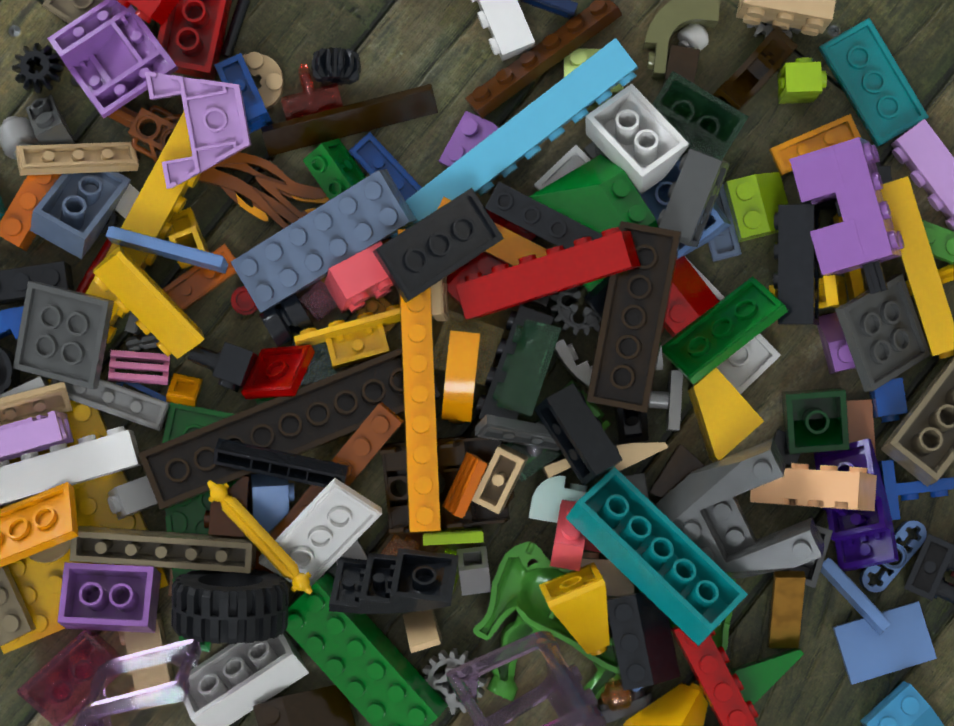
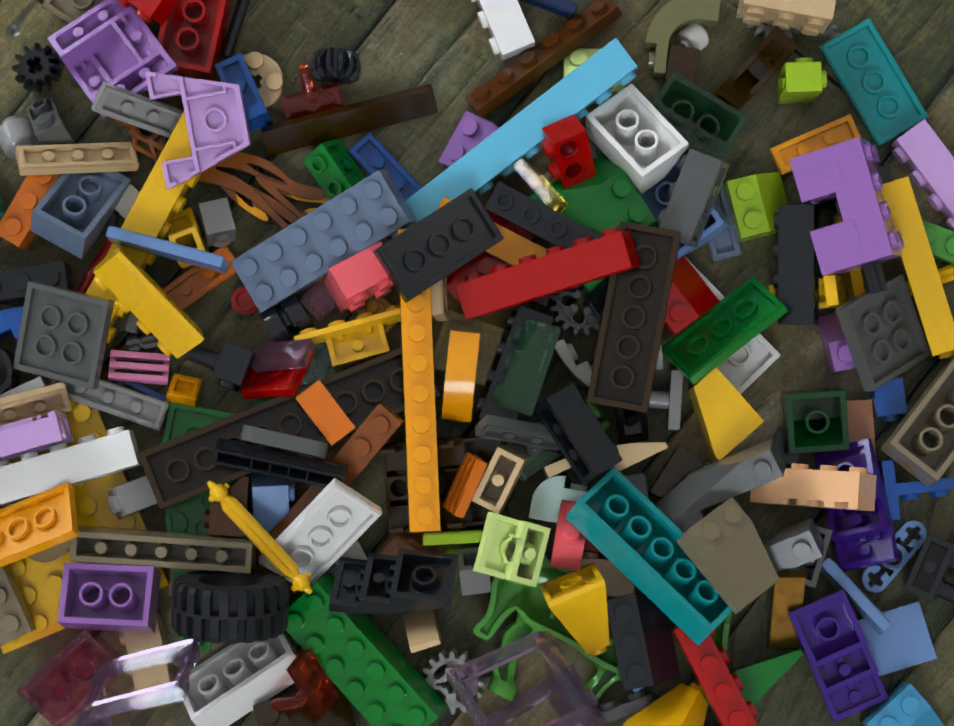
clear orange piece [601,680,633,712] -> none
none -> light grey tile [91,81,183,138]
none -> light grey brick [198,197,236,247]
none -> dark grey beam [240,425,329,459]
none -> tile [251,339,315,372]
none -> clear red plate [272,649,339,716]
none -> orange tile [295,380,356,446]
none -> yellowish green brick [473,512,551,587]
none -> clear yellow tile [513,159,567,213]
none -> red brick [541,114,597,189]
none -> dark tan slope [677,497,780,615]
none -> dark purple slope [788,589,889,722]

